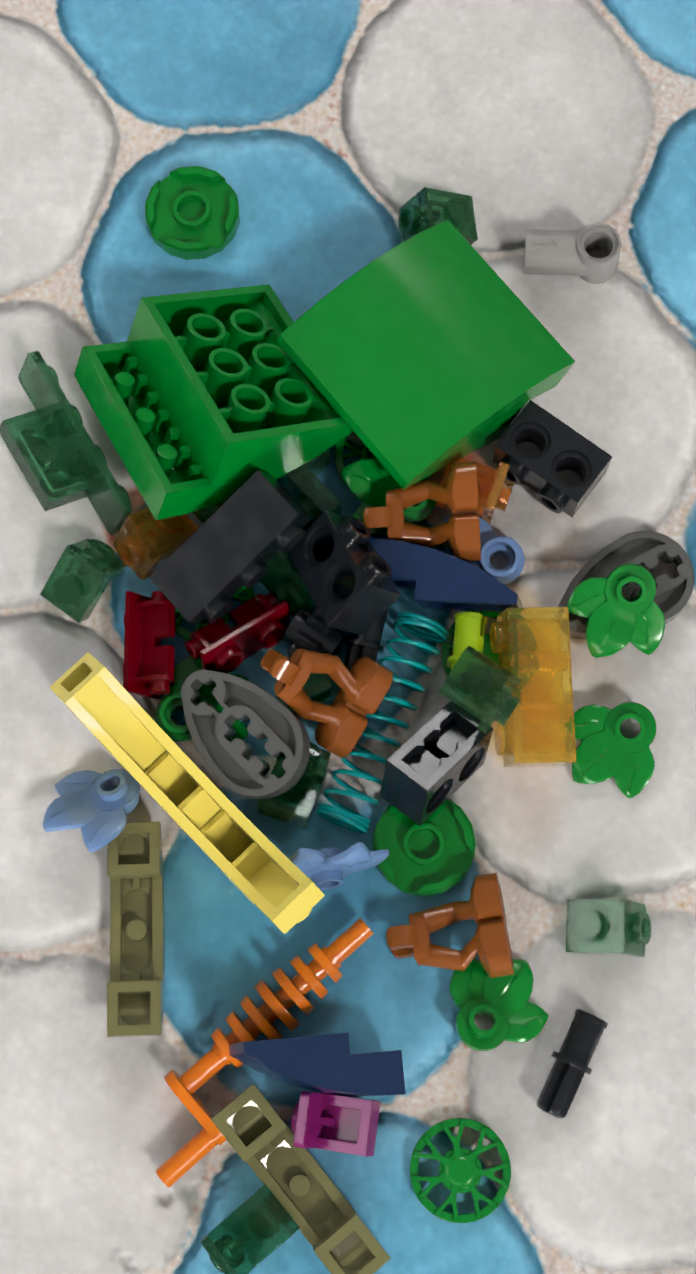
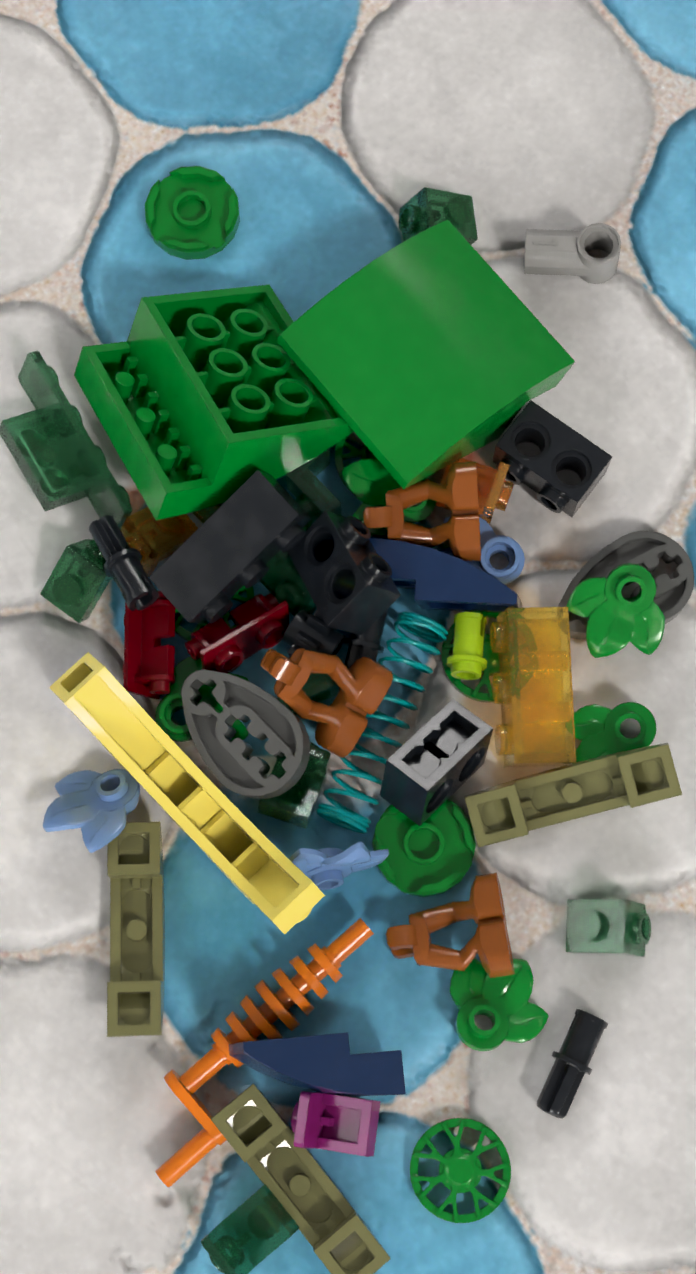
clear green bracket [438,646,521,734] -> none
none -> black axle [89,515,159,611]
none -> olive slope [464,743,682,848]

